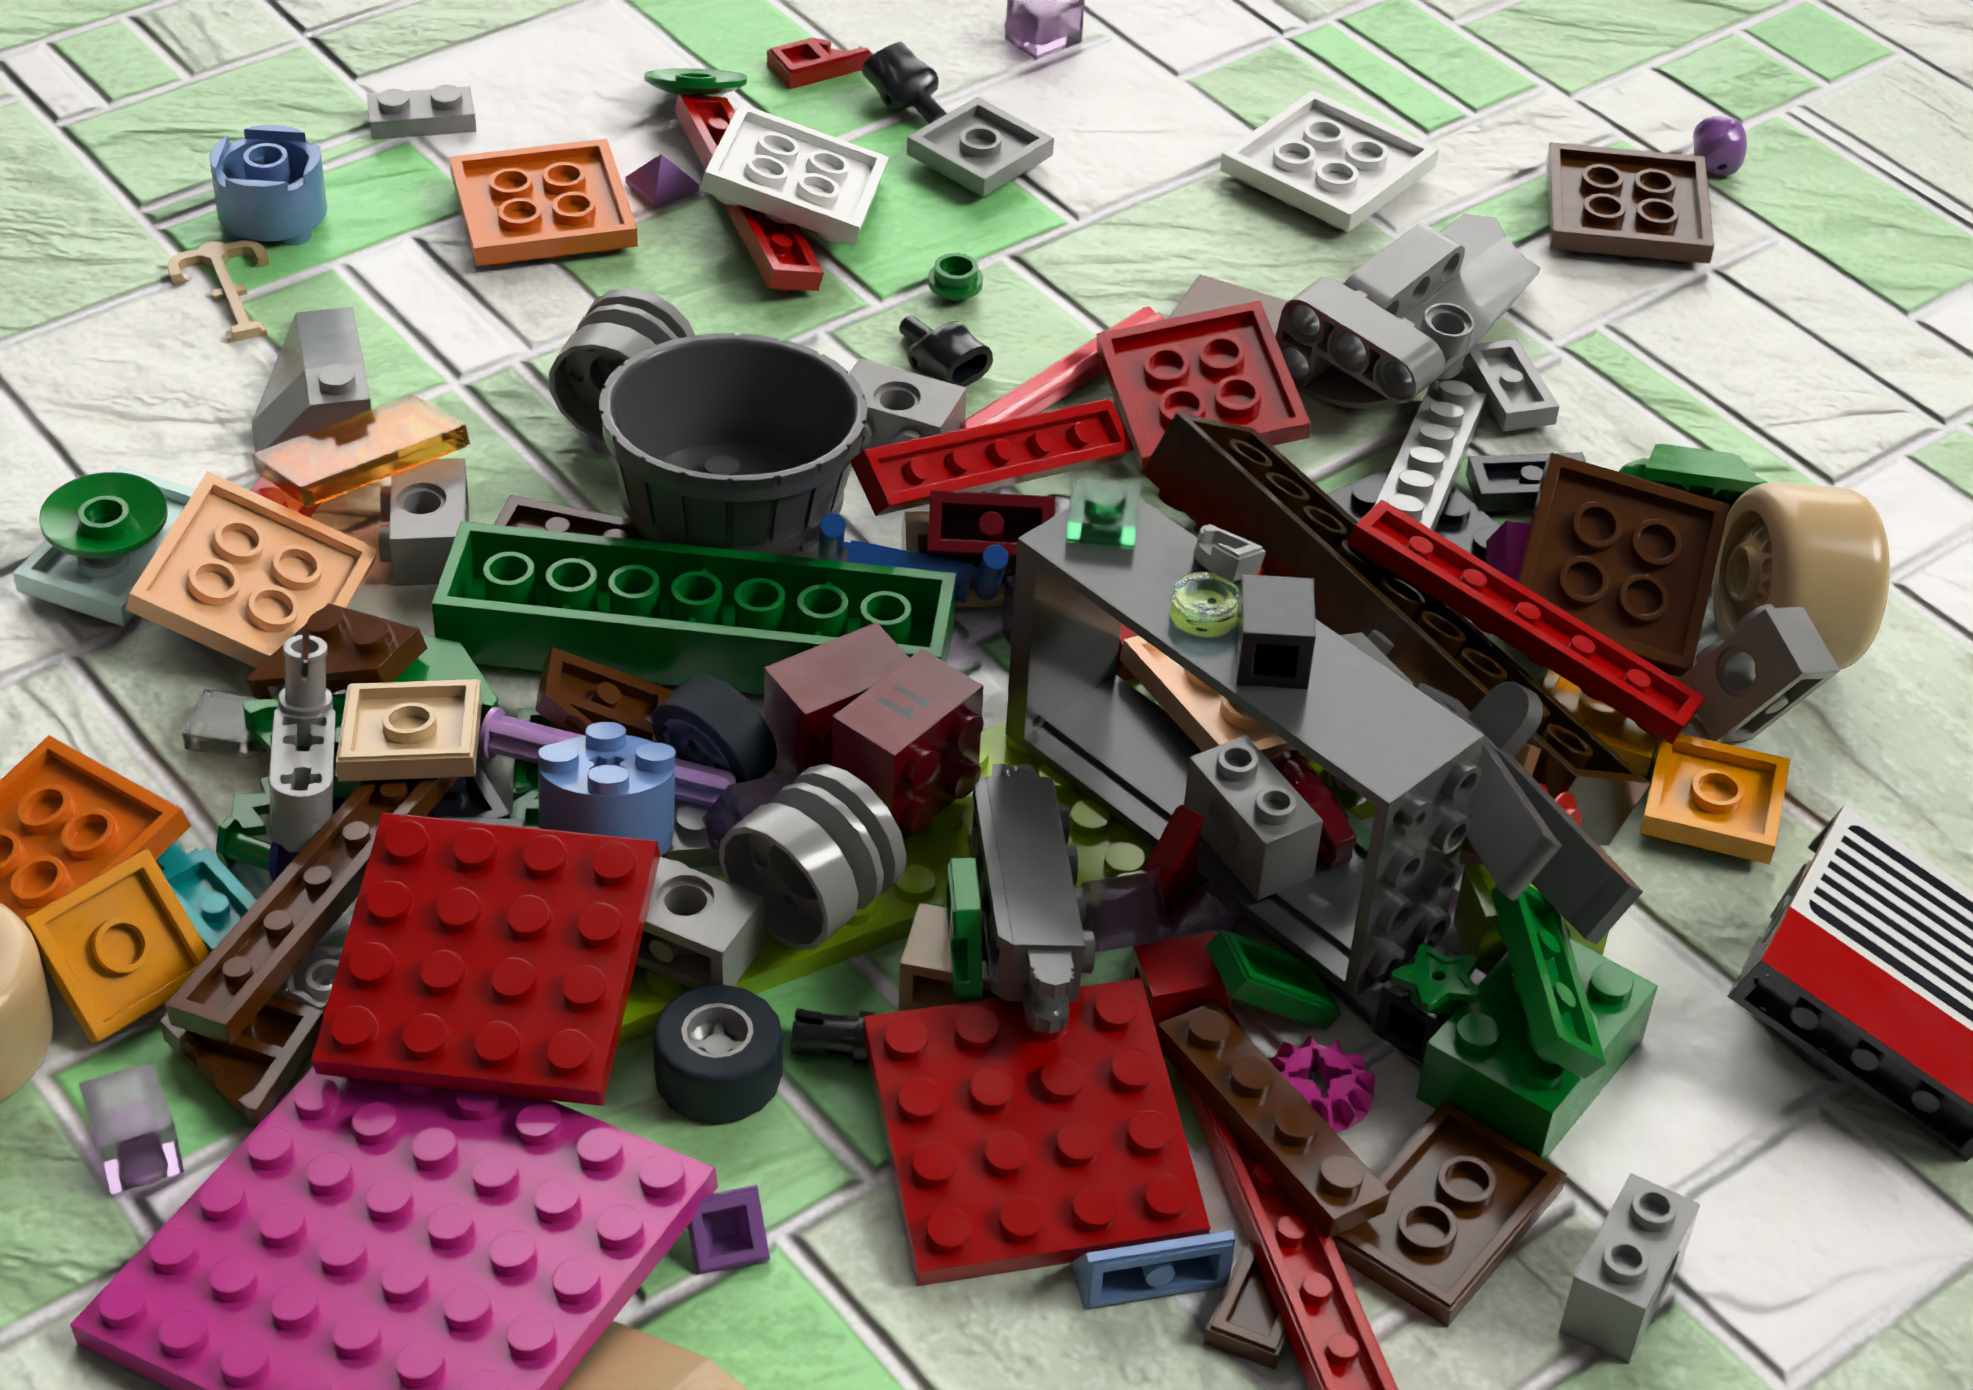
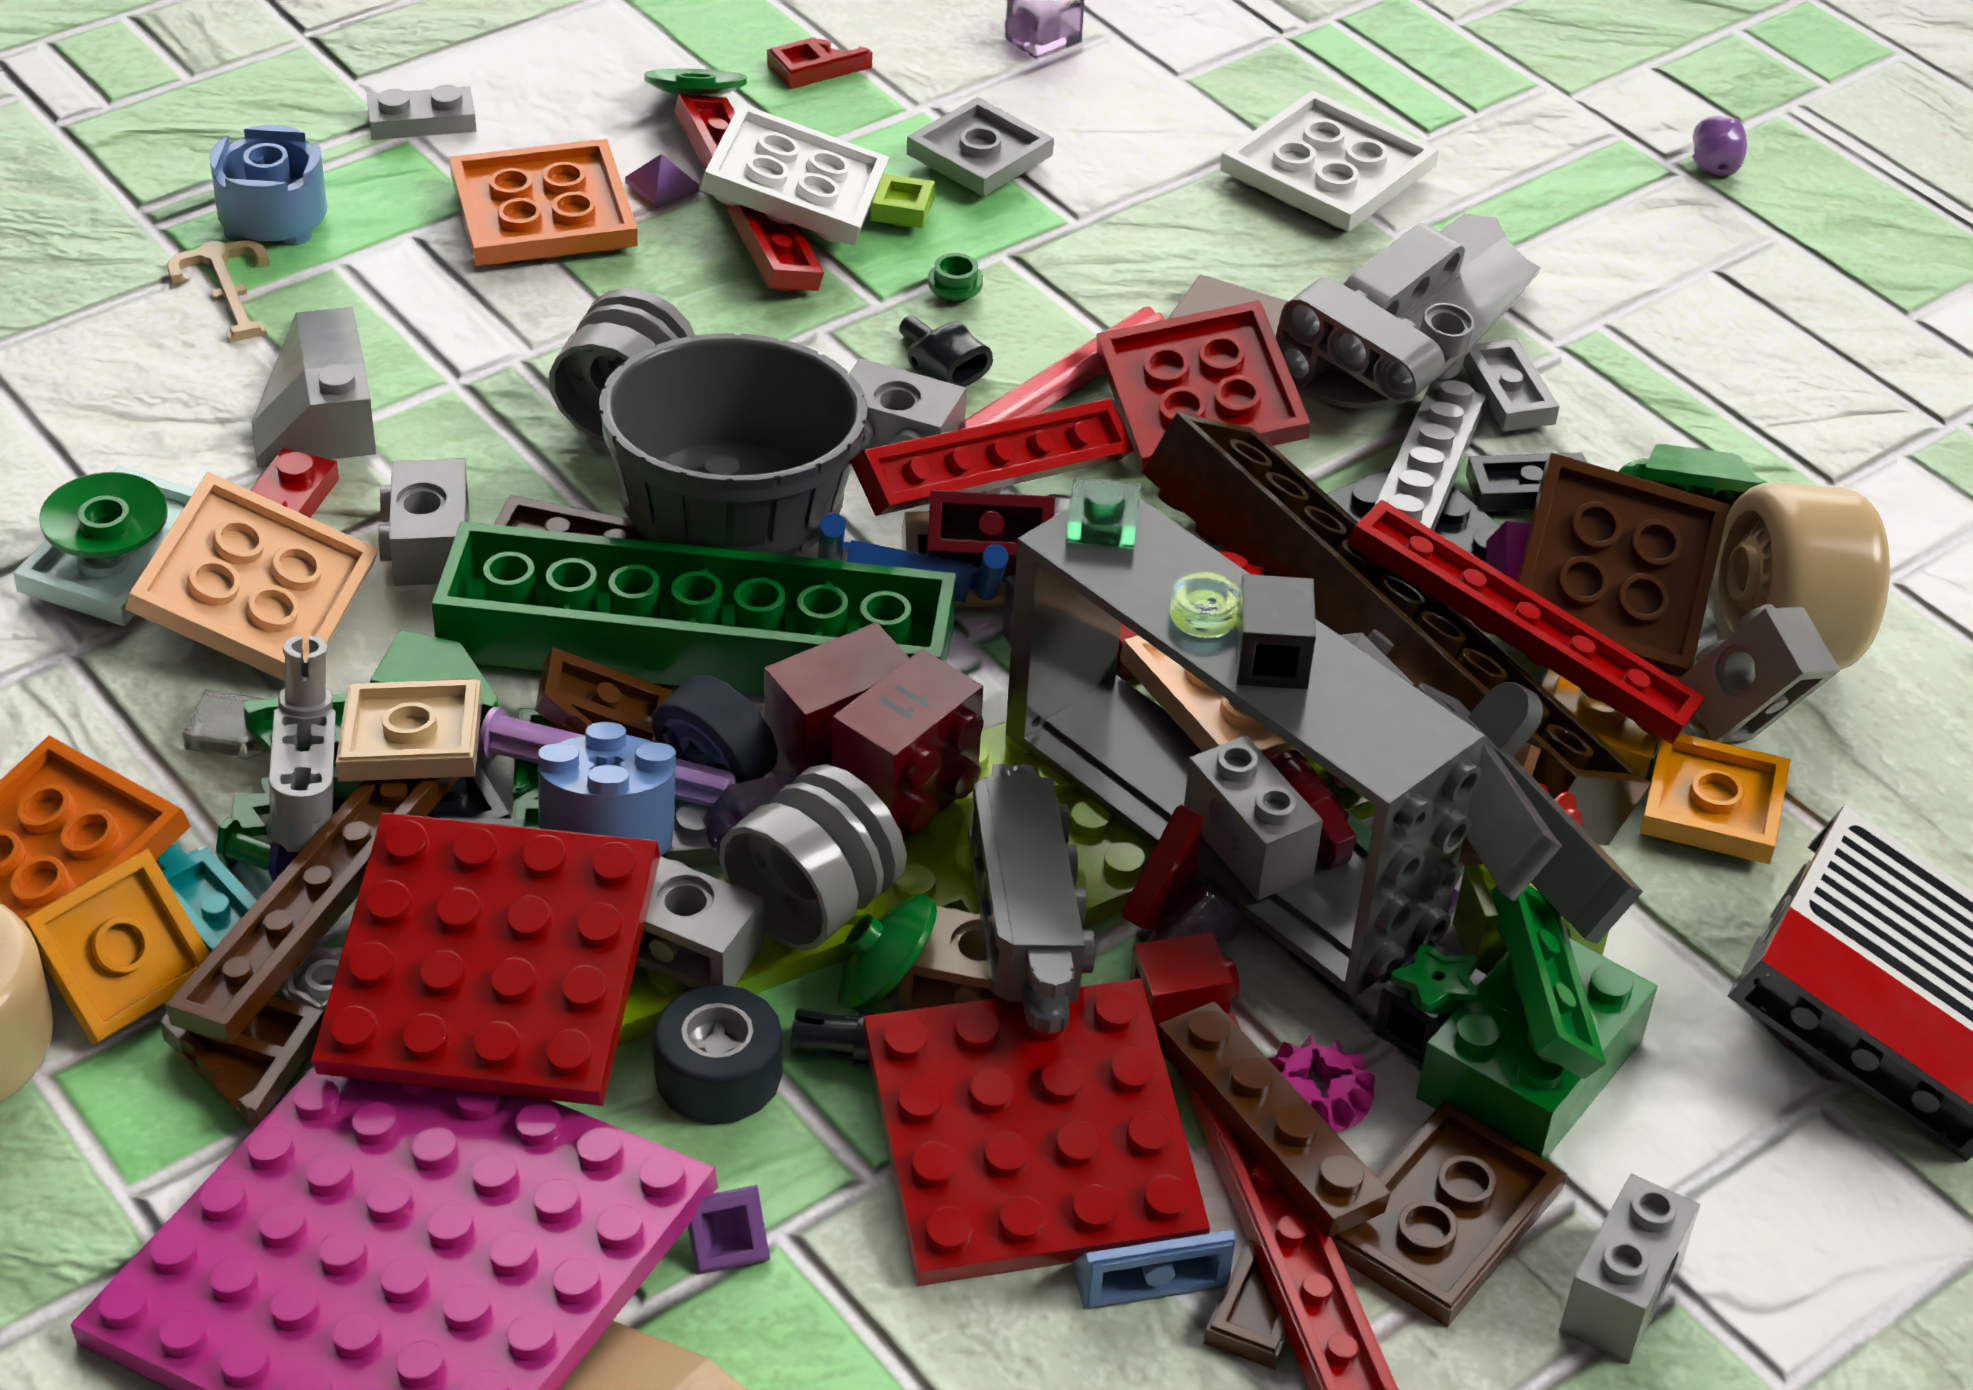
brick [78,1061,184,1195] -> none
reddish brown wing [246,603,428,700] -> none
clear orange tile [252,394,470,507] -> none
black piece [862,42,947,124] -> none
green tile [945,858,983,1003] -> none
brick [1081,868,1171,952] -> none
light grey tile [1193,524,1266,582] -> none
green tile [1206,930,1341,1030] -> none
reddish brown plate [1546,142,1714,264] -> none
none -> green dish [838,894,937,1013]
none -> lime plate [871,173,935,229]

